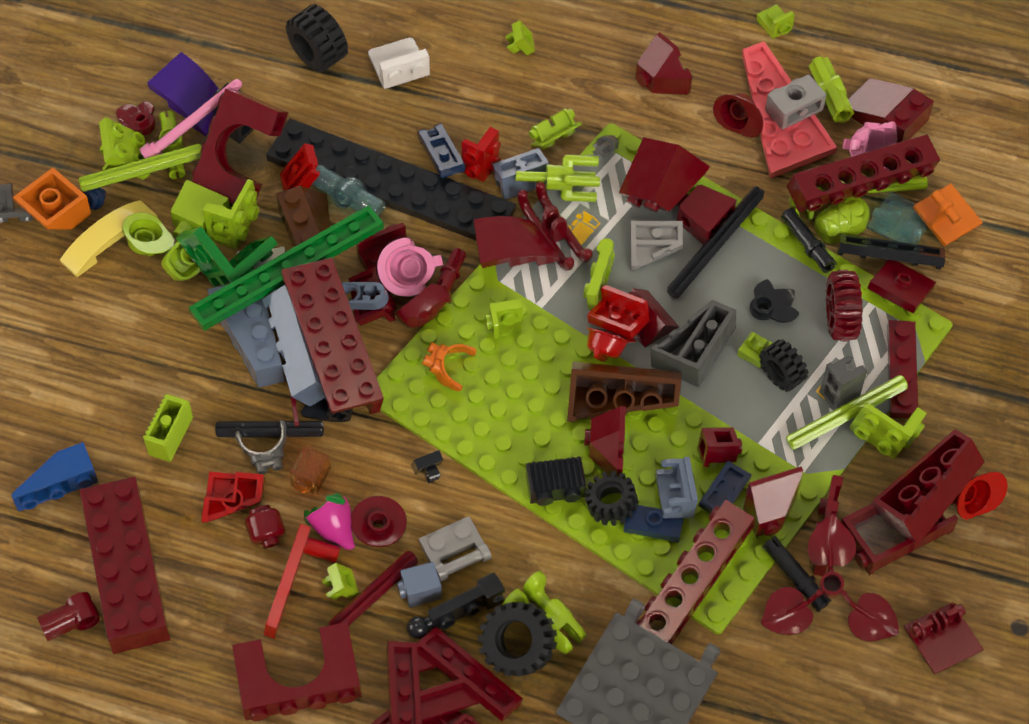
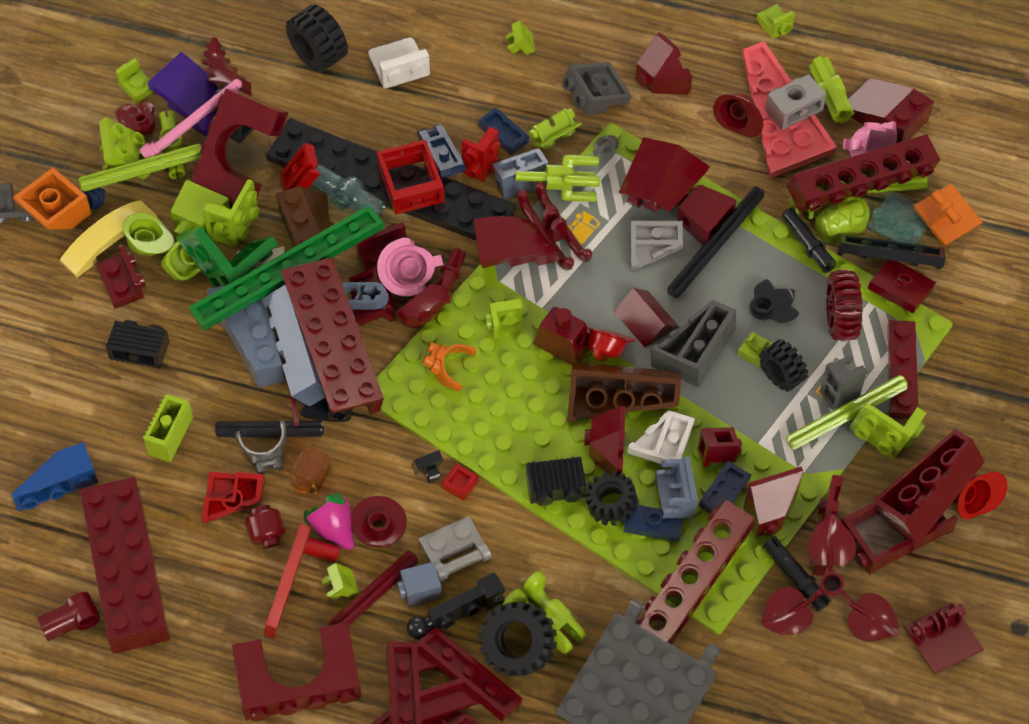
lime hinge [583,238,615,310] -> none
red bracket [587,285,650,340] -> none
none -> dark red bracket [96,245,146,309]
none -> black brick [106,320,170,369]
none -> lime bracket [116,58,153,103]
none -> dark red plant [202,37,253,97]
none -> red window [377,140,444,215]
none -> red tile [441,463,479,501]
none -> dark blue plate [477,107,530,155]
none -> dark red torso [533,307,589,365]
none -> dark grey plate [562,62,632,115]
none -> white wing [627,411,695,464]

